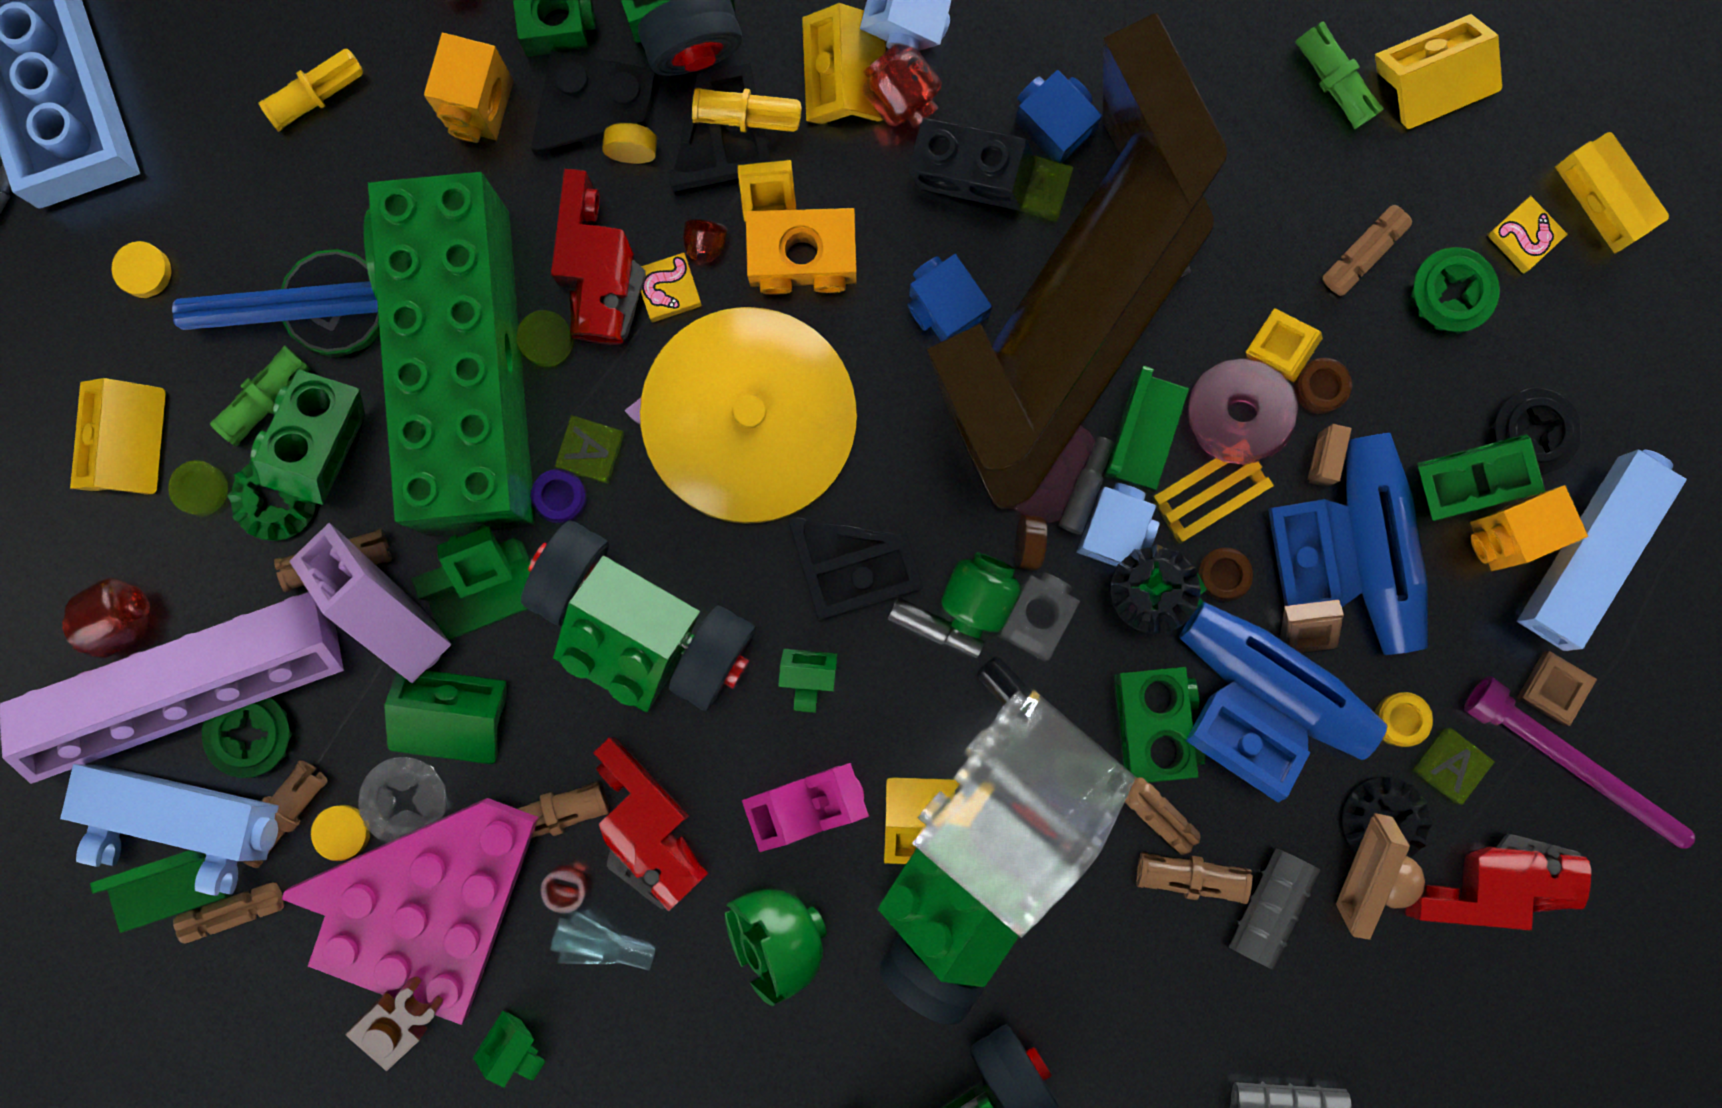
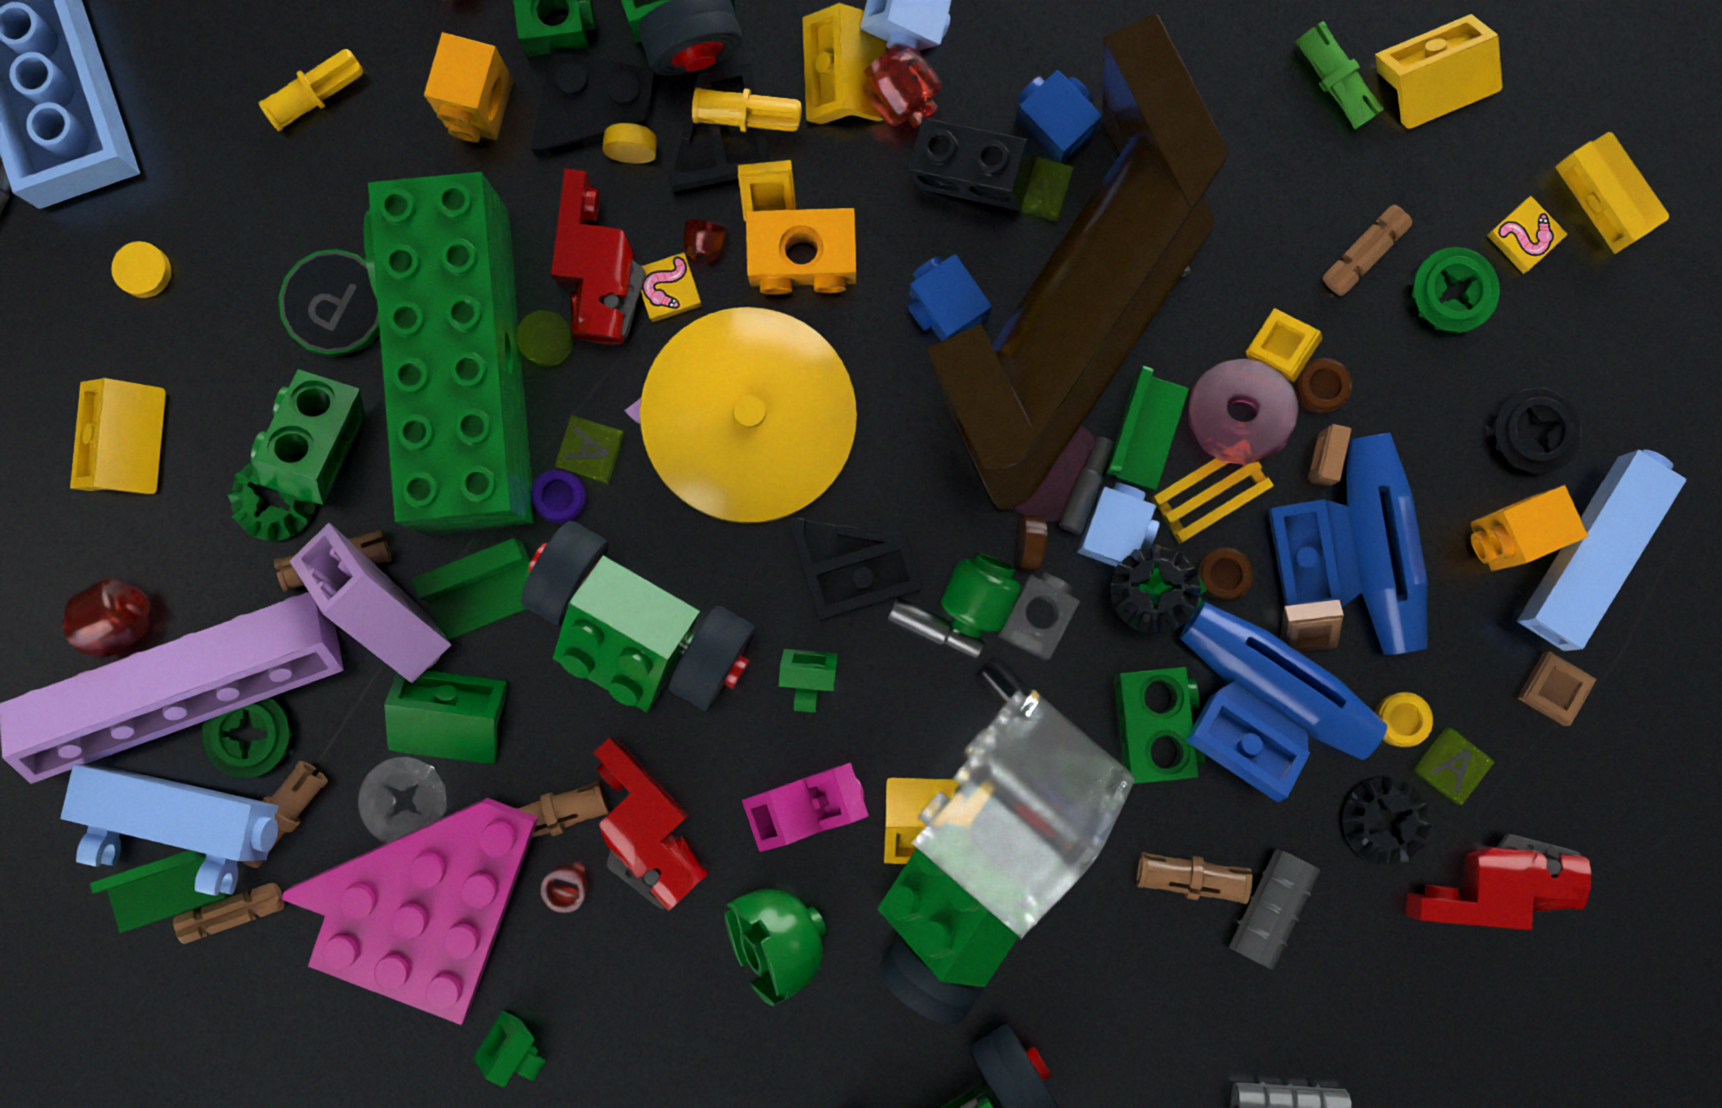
clear neon green tile [168,460,228,516] -> none
blue axle [172,281,378,330] -> none
bright green pin [210,345,311,447] -> none
yellow tile [311,805,370,861] -> none
plate [345,976,443,1071] -> none
green tile [437,524,513,598] -> none
clear light blue cone [550,910,655,971] -> none
medium nougat axle [1122,778,1200,854] -> none
medium nougat tile [1336,813,1425,940] -> none
green brick [1417,434,1545,521] -> none
magenta piece [1464,676,1695,849] -> none

